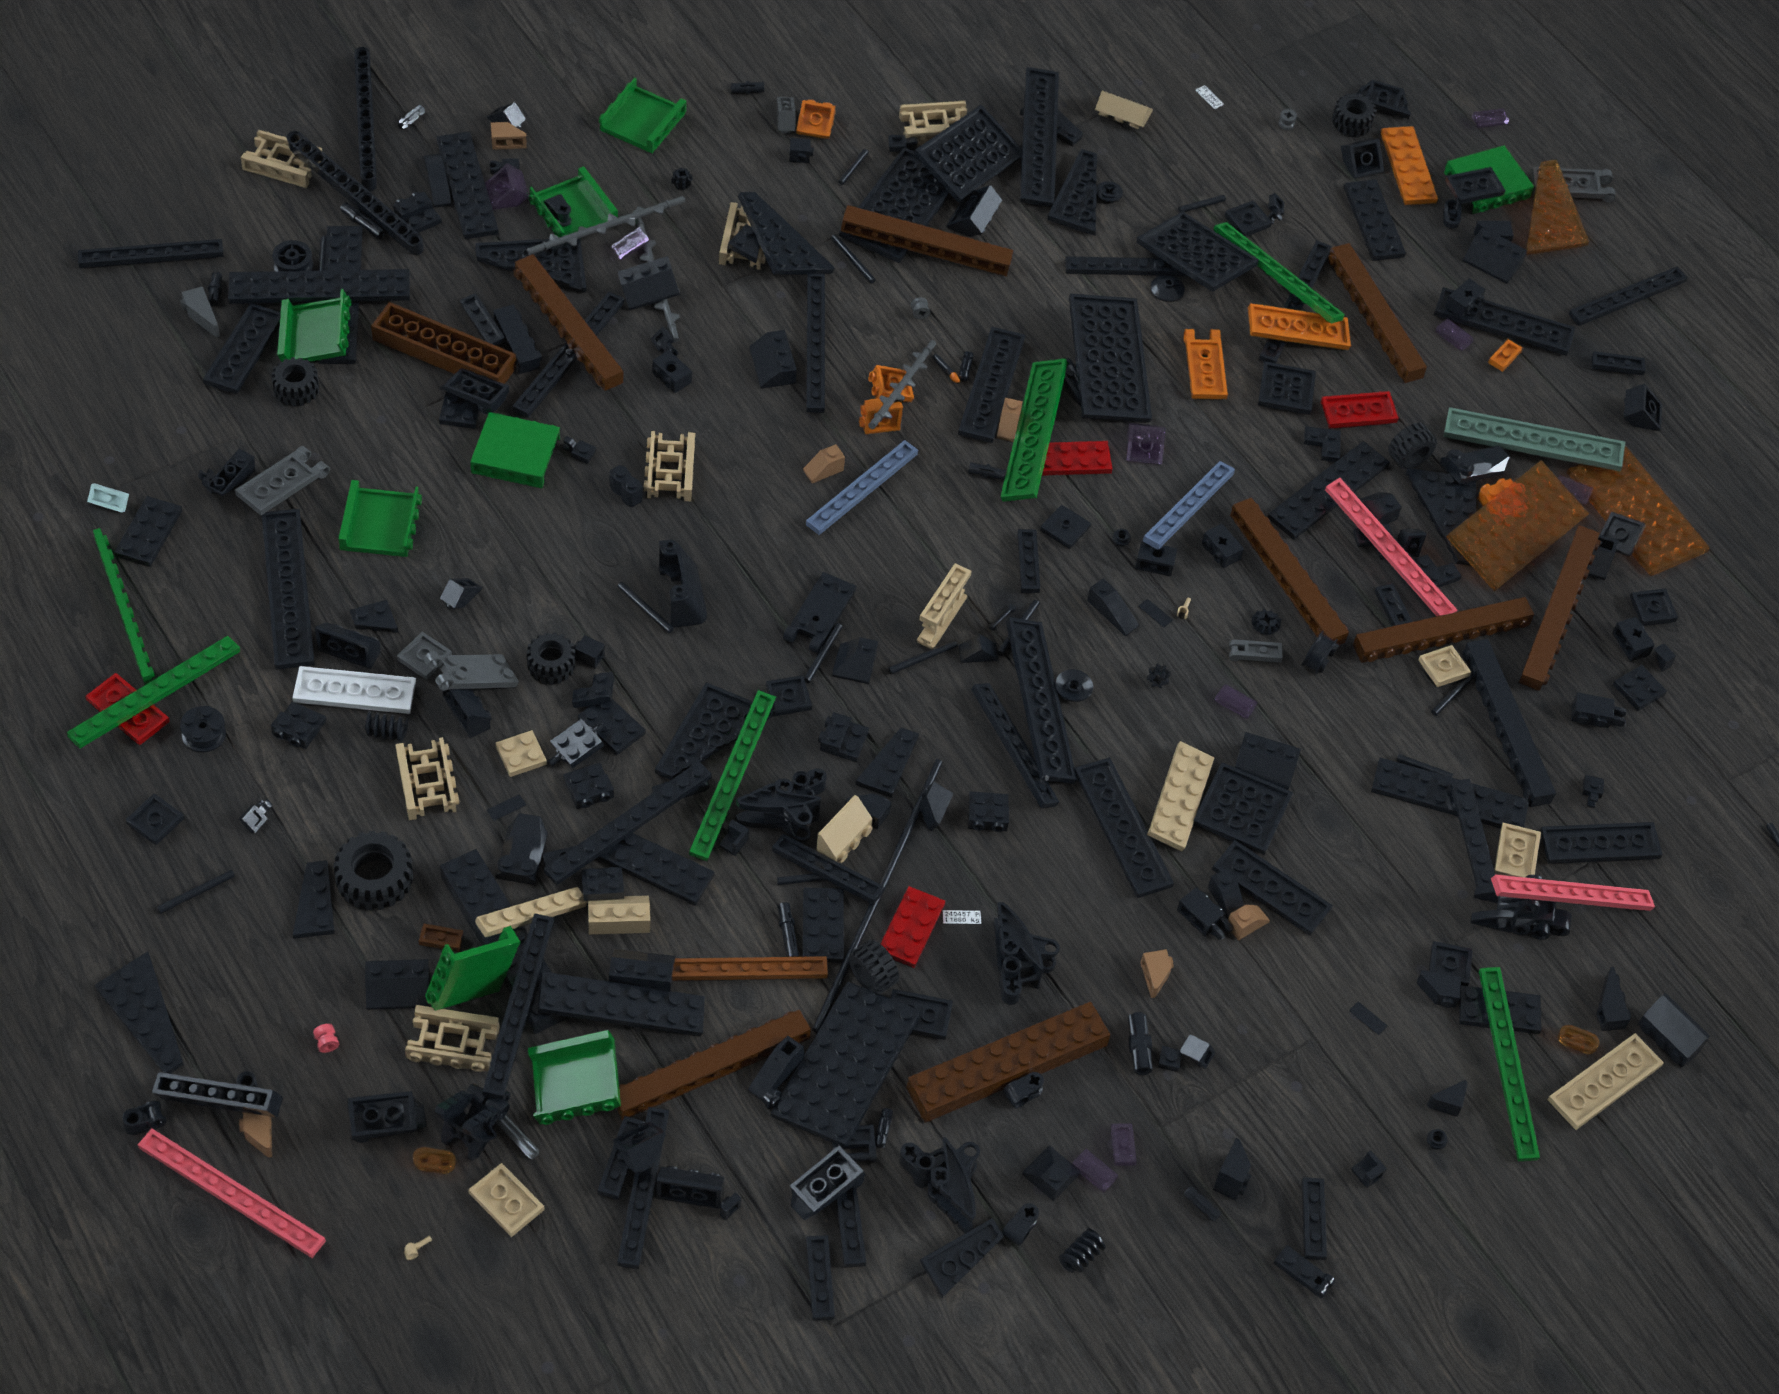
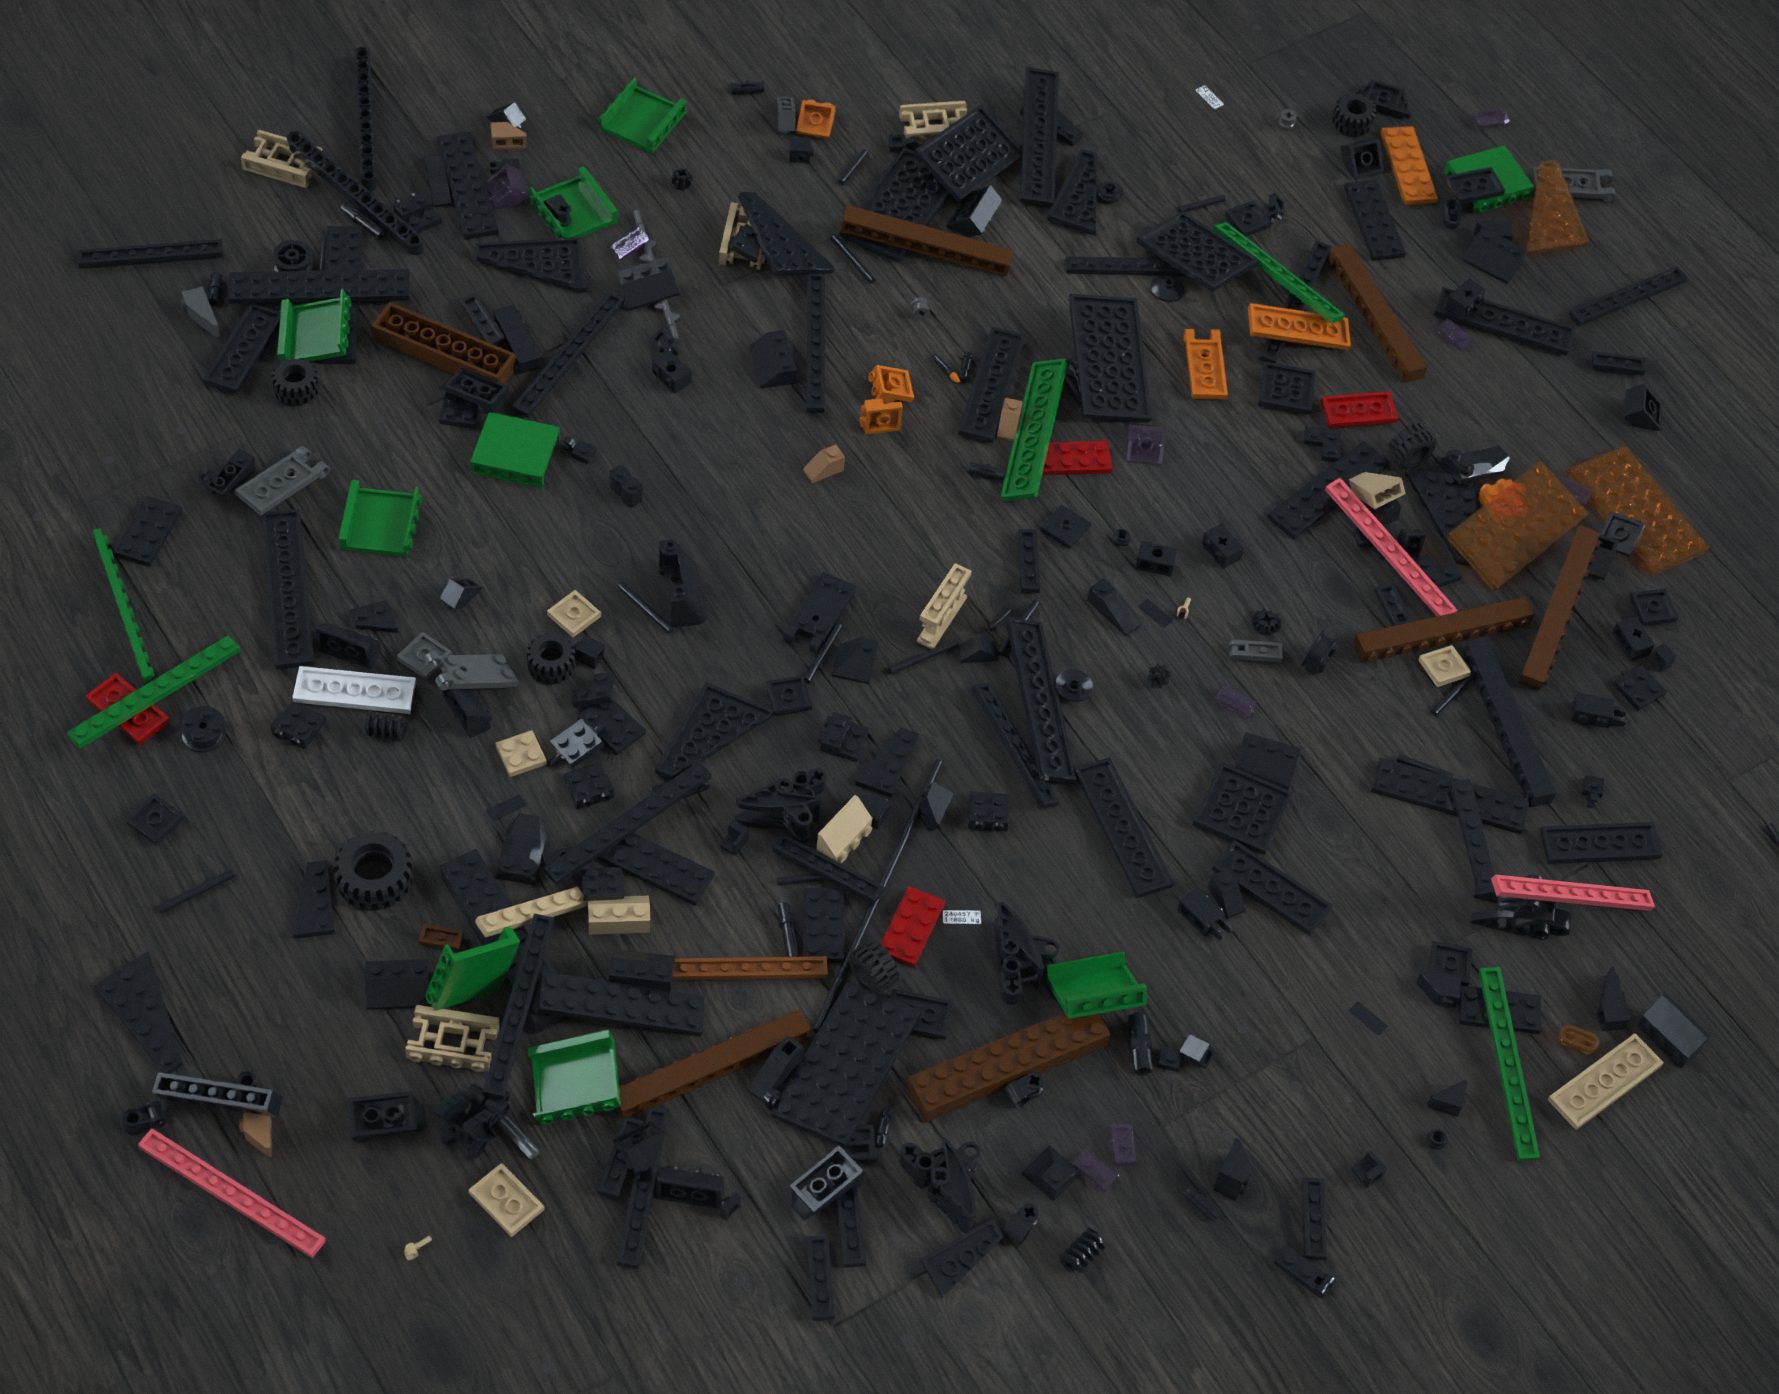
light aqua plate [87,483,129,512] -> none
plate [239,799,273,833] -> none
coral wheel [313,1024,339,1053] -> none
tan fence [396,737,459,820] -> none
axle [397,105,425,130] -> none
clear orange plate [413,1147,456,1174] -> none
reddish brown brick [514,254,623,391] -> none
dark grey plant [527,196,685,255] -> none
tan fence [644,431,695,501] -> none
green plate [689,690,776,862] -> none
sand blue plate [806,440,918,535] -> none
dark grey plant [868,340,936,429] -> none
tan slope [1095,91,1153,129] -> none
medium nougat slope [1140,950,1173,998] -> none
sand blue plate [1143,461,1235,550] -> none
tan plate [1147,741,1214,851] -> none
medium nougat slope [1228,905,1270,940] -> none
reddish brown brick [1230,497,1349,645] -> none
sand green plate [1443,407,1625,471] -> none
orange plate [1488,339,1522,372] -> none
tan plate [1494,823,1541,877] -> none
none -> tan plate [547,590,601,637]
none -> green panel [1046,952,1147,1019]
none -> tan slope [1349,472,1405,509]

